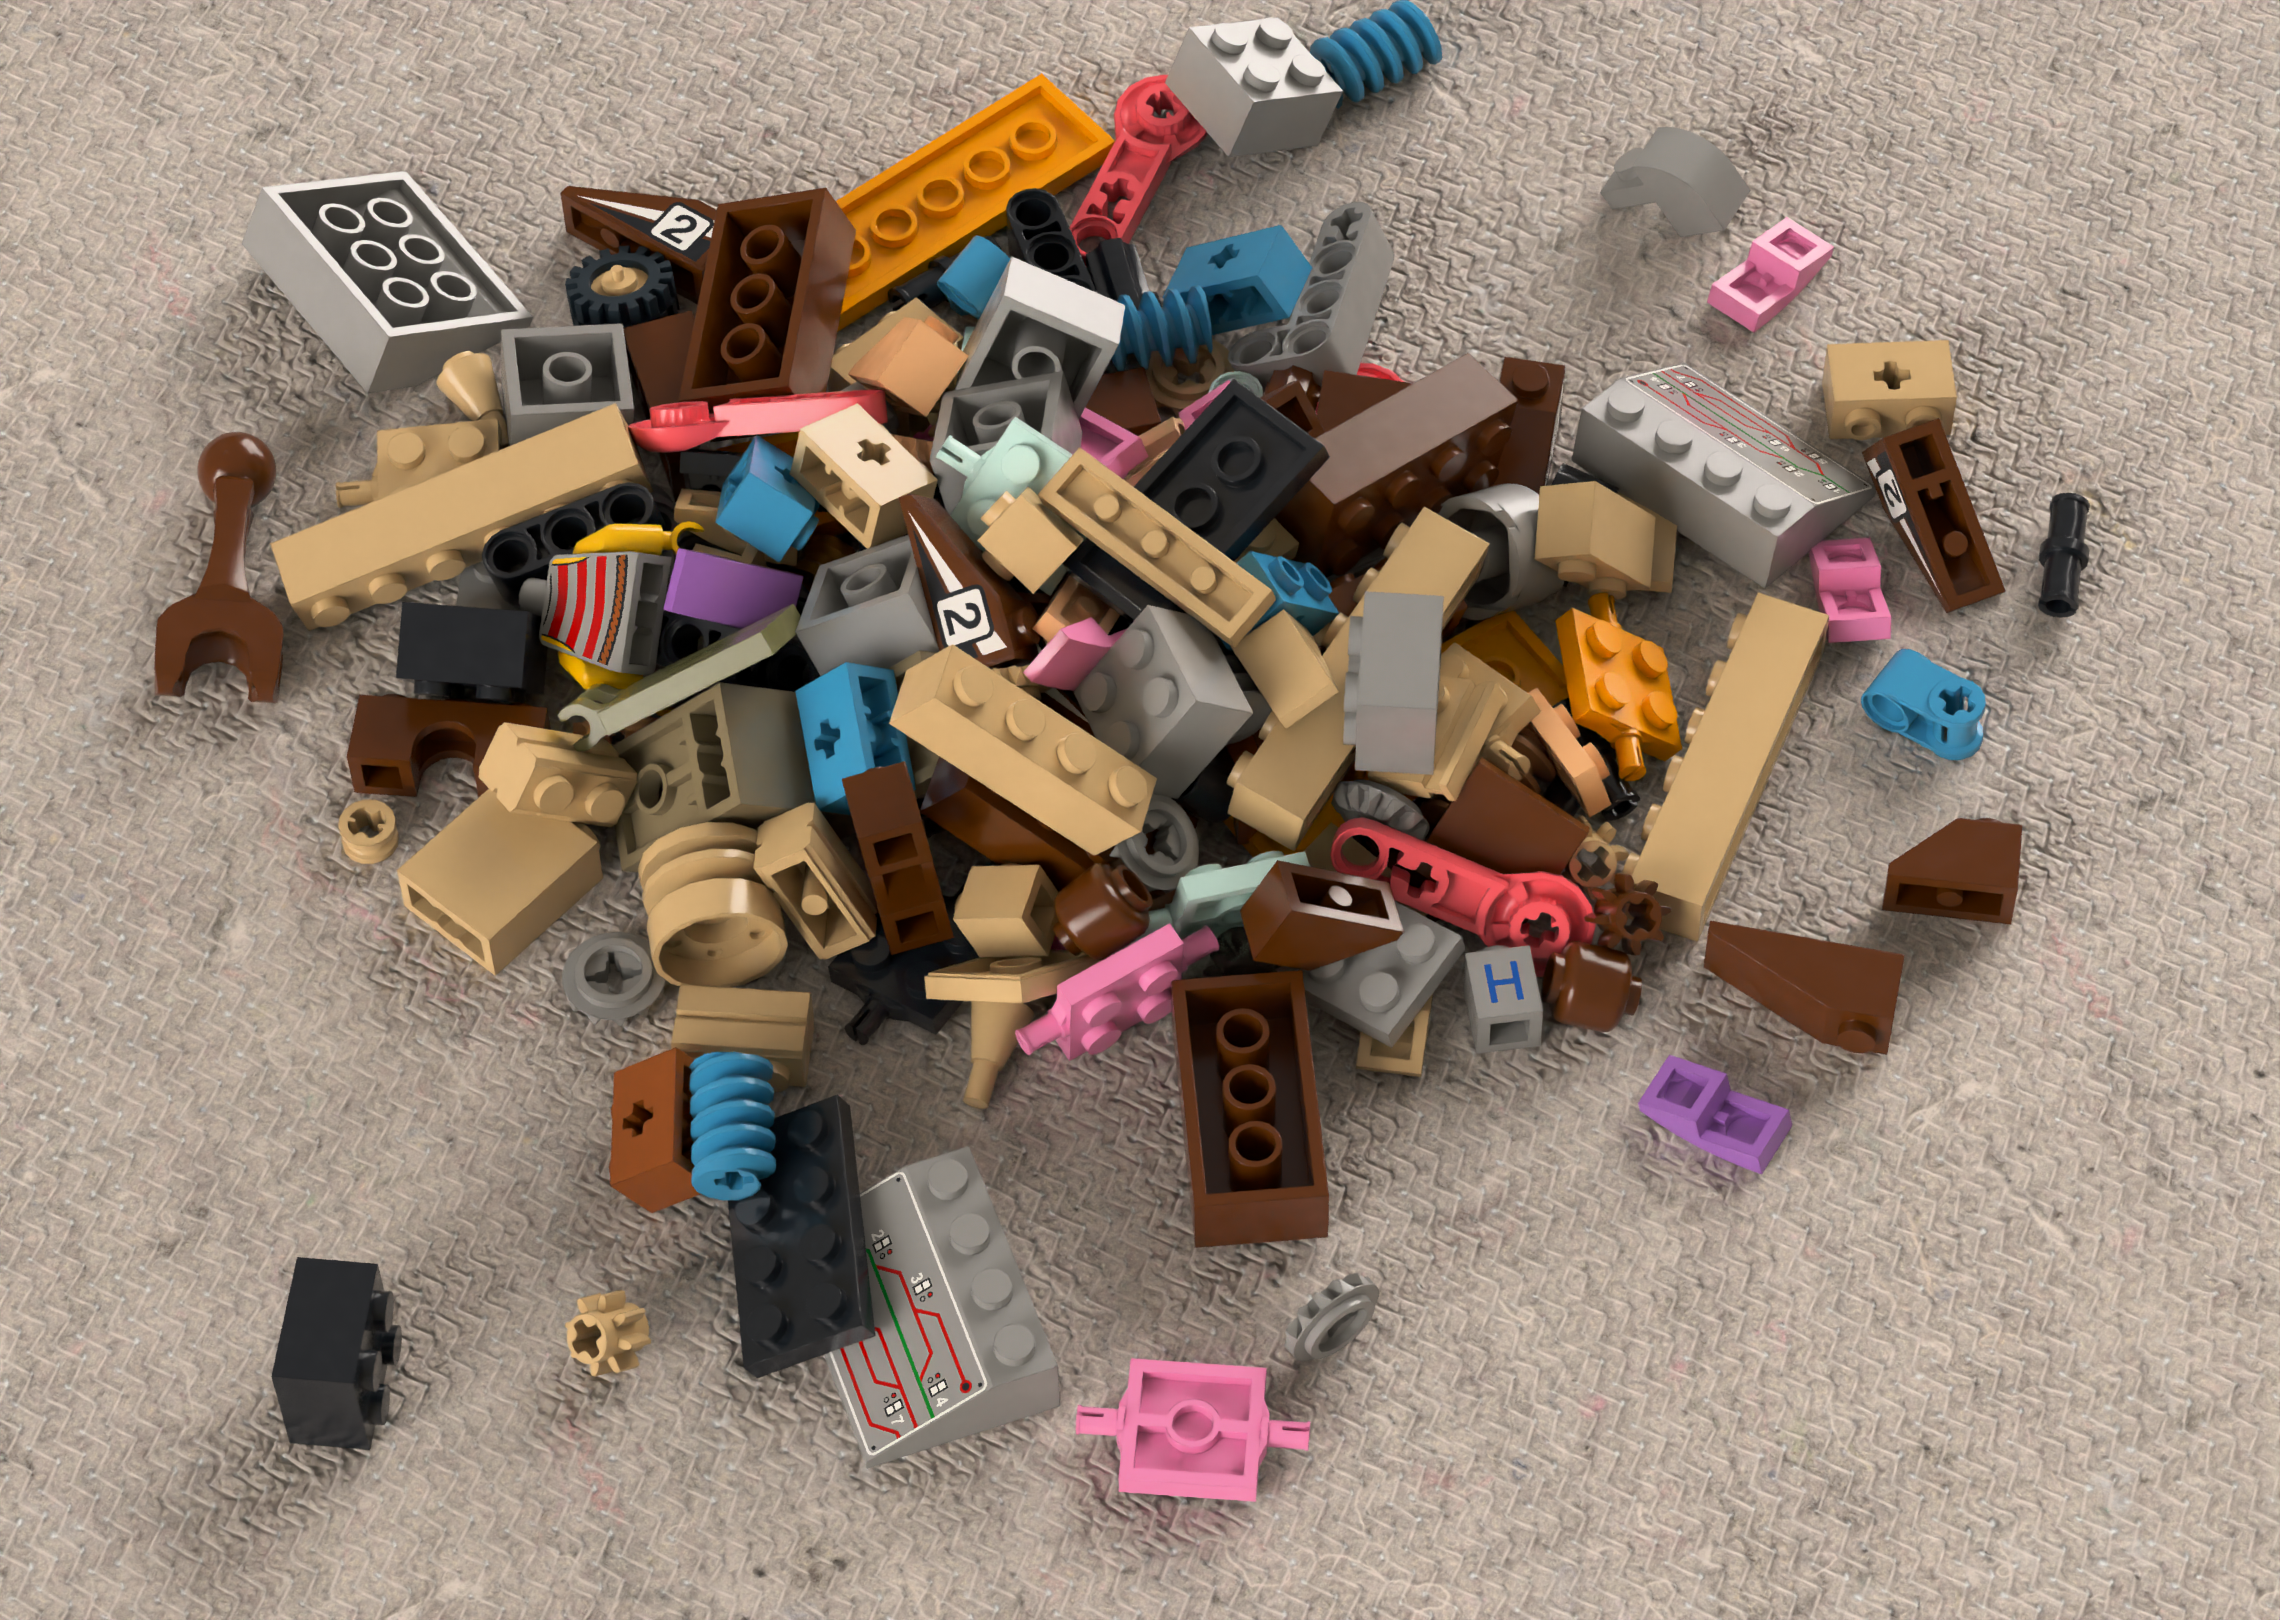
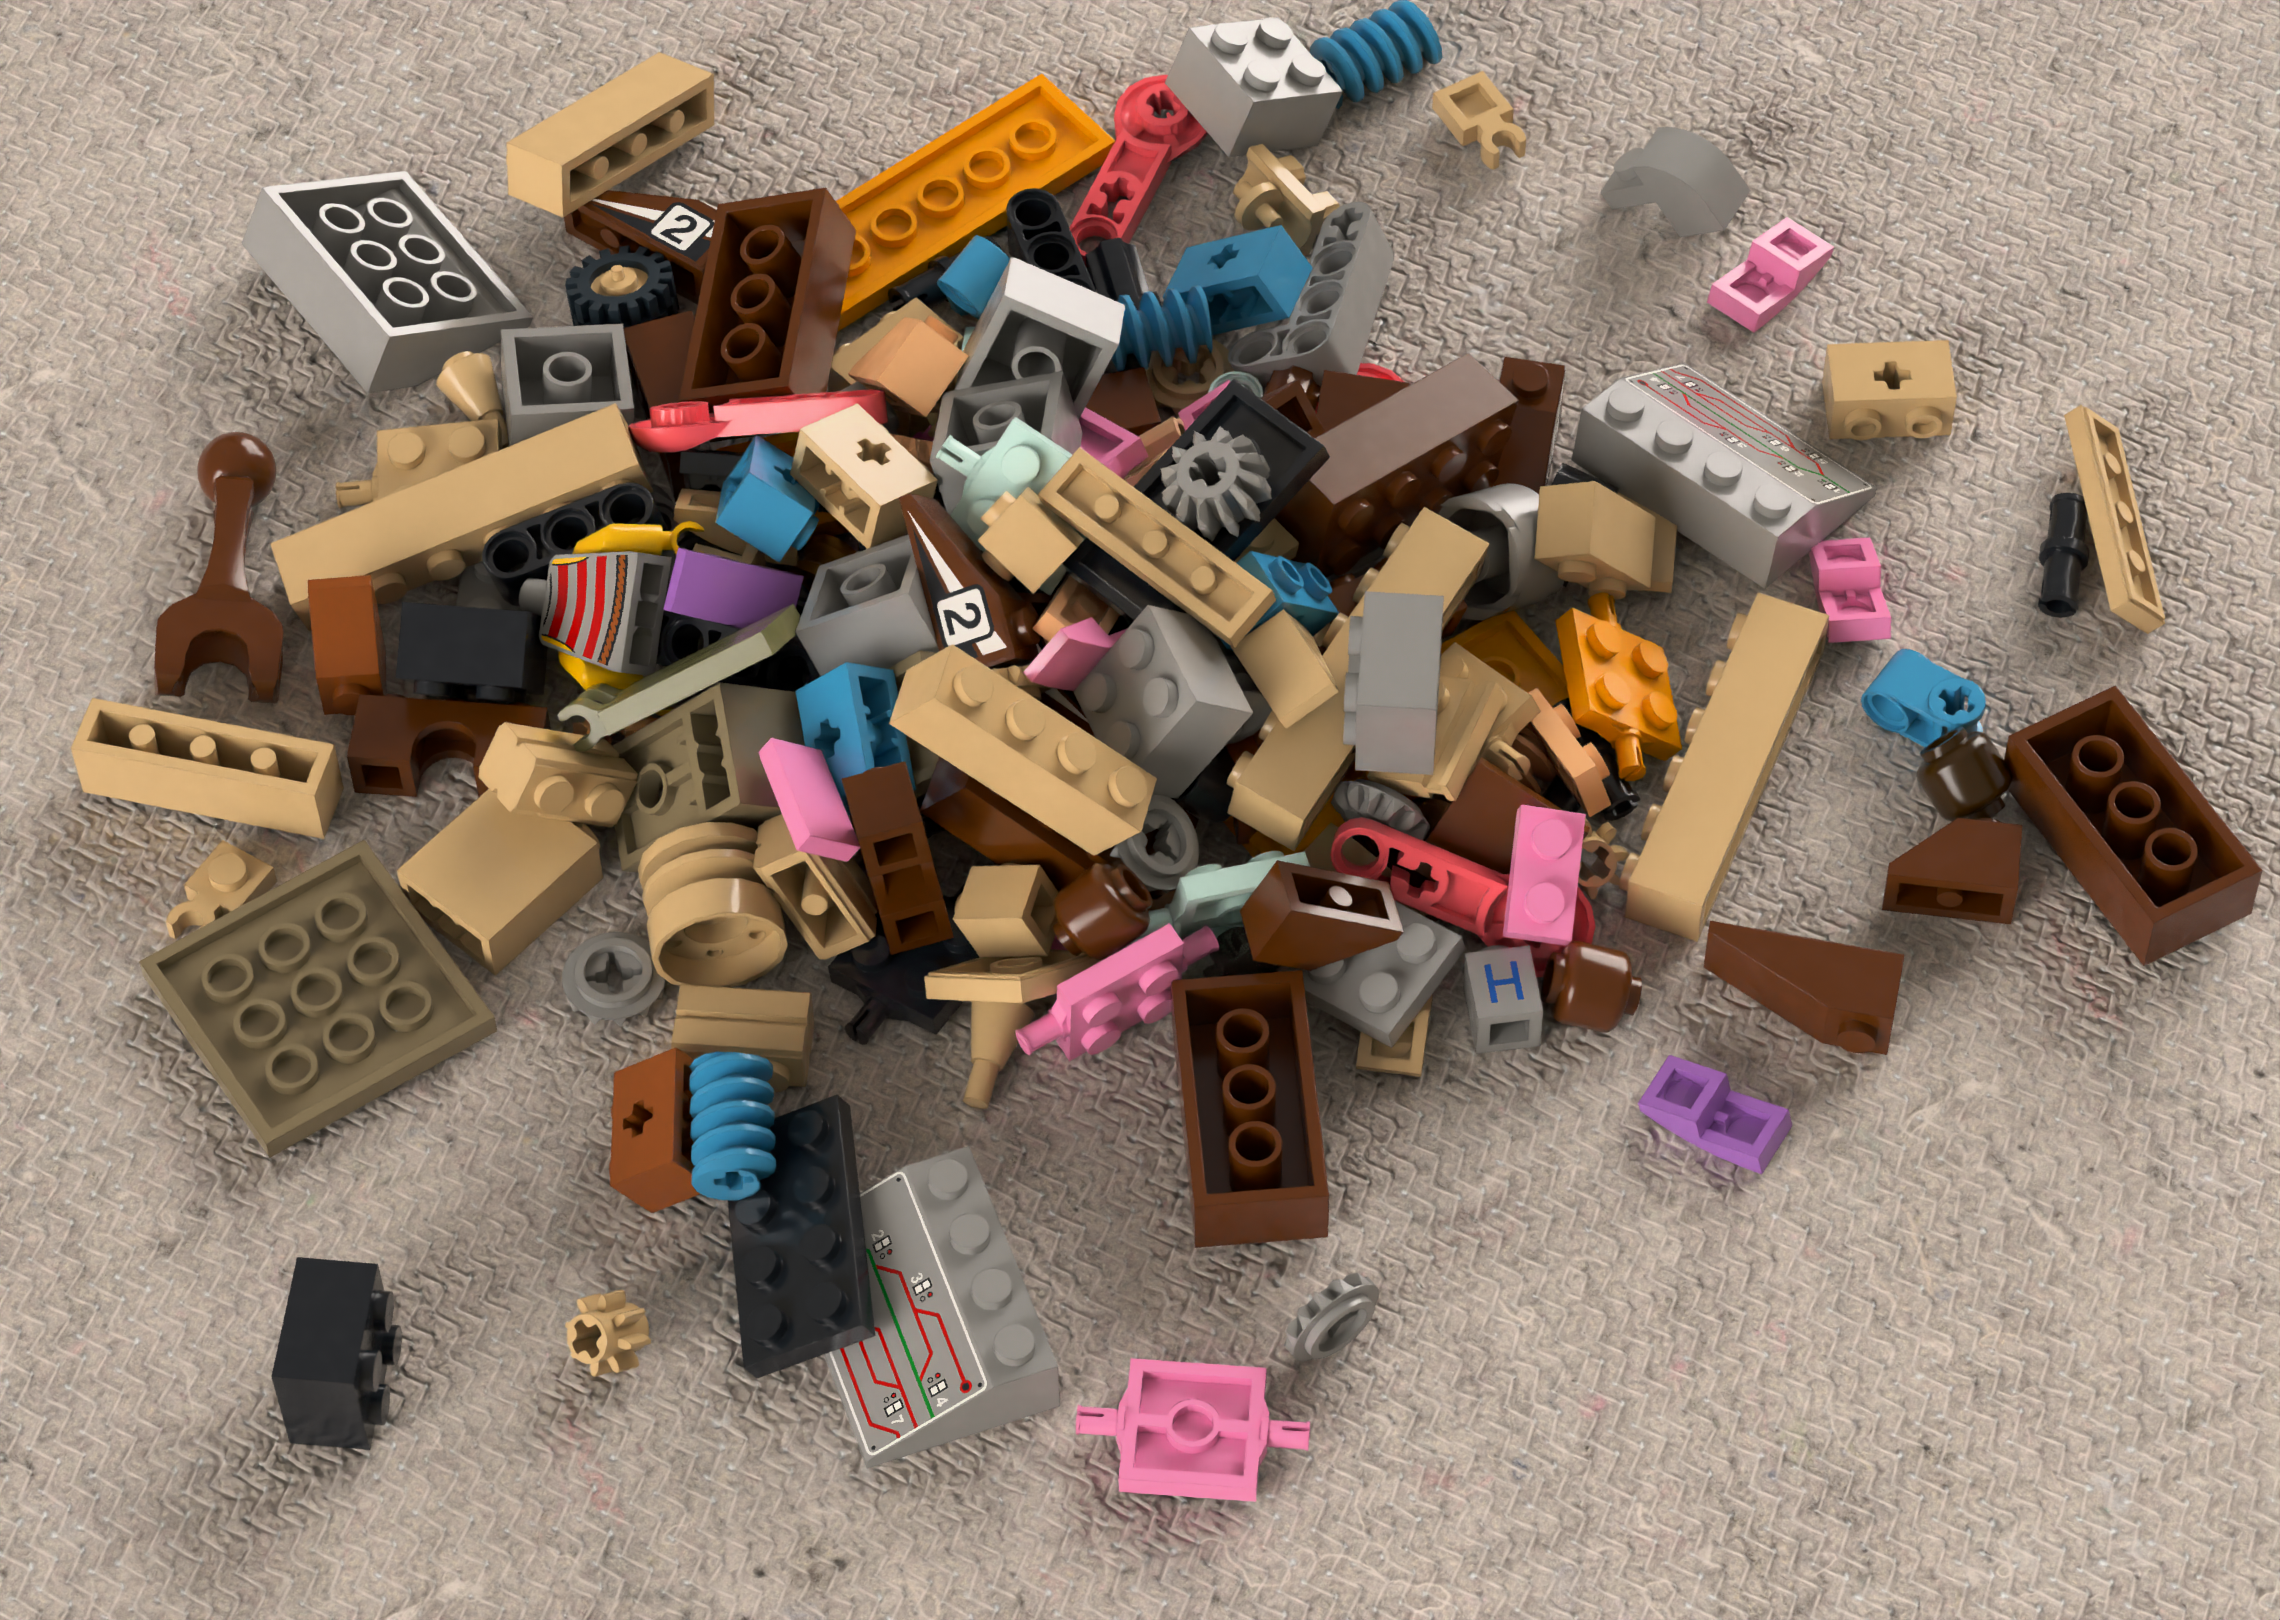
tan bush [338,799,399,864] -> none
reddish brown gear [1584,873,1671,956] -> none
reddish brown slope [1862,418,2006,613] -> none
none -> tan brick [71,698,344,839]
none -> dark tan plate [139,840,497,1158]
none -> tan plate [166,840,277,939]
none -> dark orange slope [308,575,387,716]
none -> tan brick [506,52,714,217]
none -> bright pink tile [758,738,860,862]
none -> light grey gear [1161,427,1272,541]
none -> tan hips [1233,144,1339,256]
none -> tan plate [1432,71,1526,170]
none -> bright pink plate [1503,805,1586,946]
none -> dark brown head [1916,726,2013,821]
none -> reddish brown brick [2004,685,2263,966]
none -> tan tile [2064,405,2165,634]

